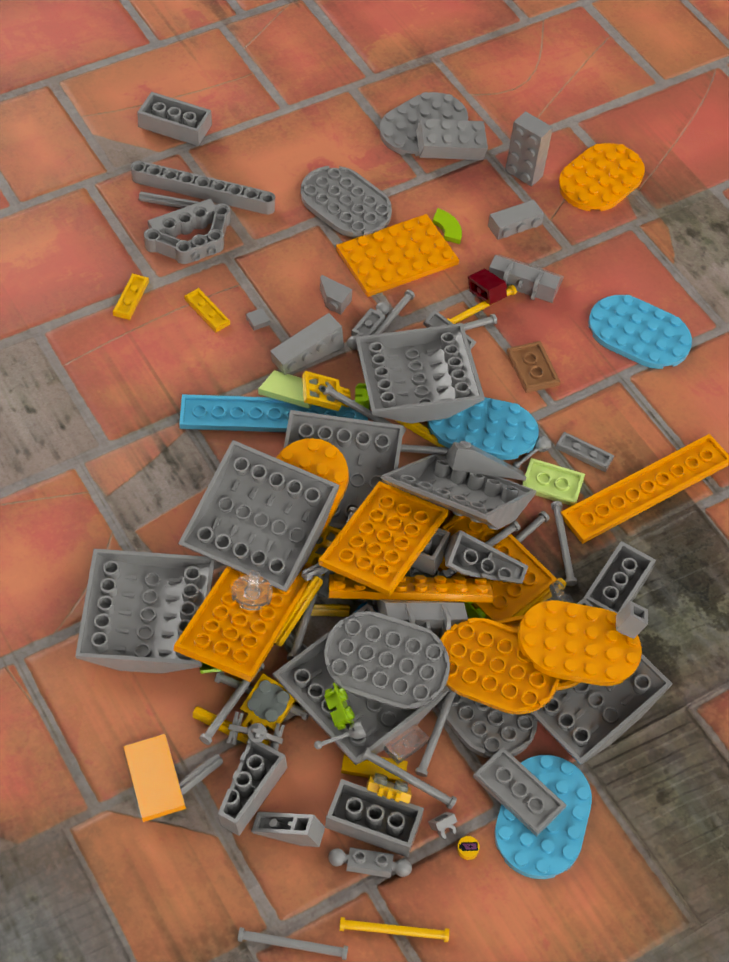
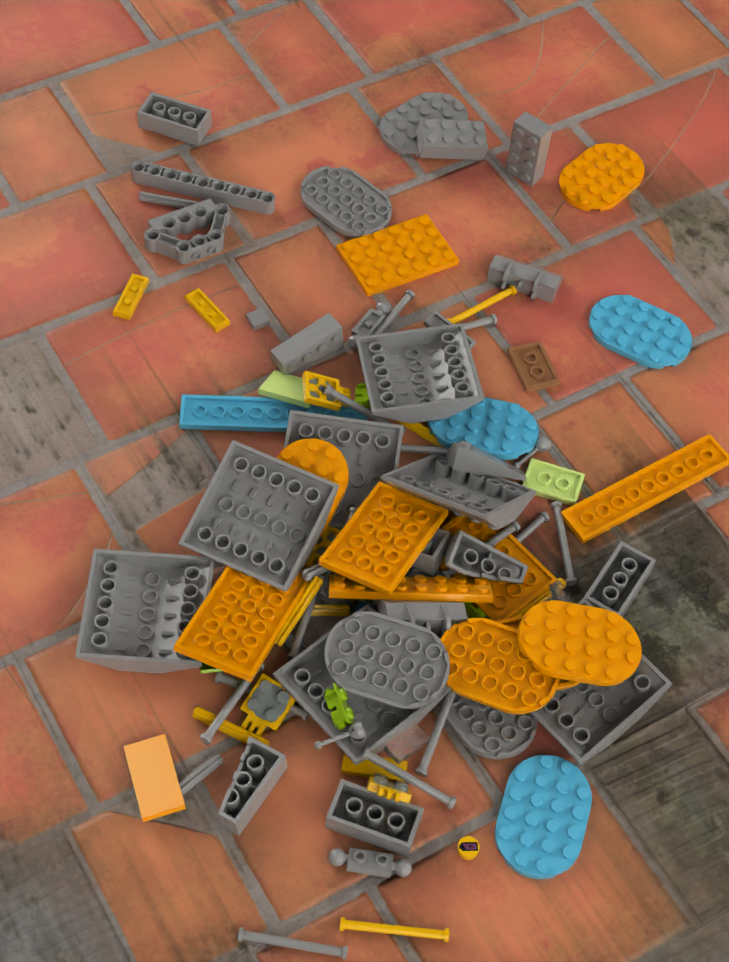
light grey axle [226,712,285,751] -> none
clear tile [231,570,273,611] -> none
light grey slope [251,812,325,847] -> none
light grey slope [320,275,353,314] -> none
light grey tile [428,812,458,839] -> none
lime tile [433,208,462,244] -> none
dark red brick [468,268,507,305] -> none
light grey tile [473,747,567,837] -> none
light grey brick [488,200,544,240] -> none
light grey tile [555,432,614,472] -> none
light grey brick [616,601,648,639] -> none

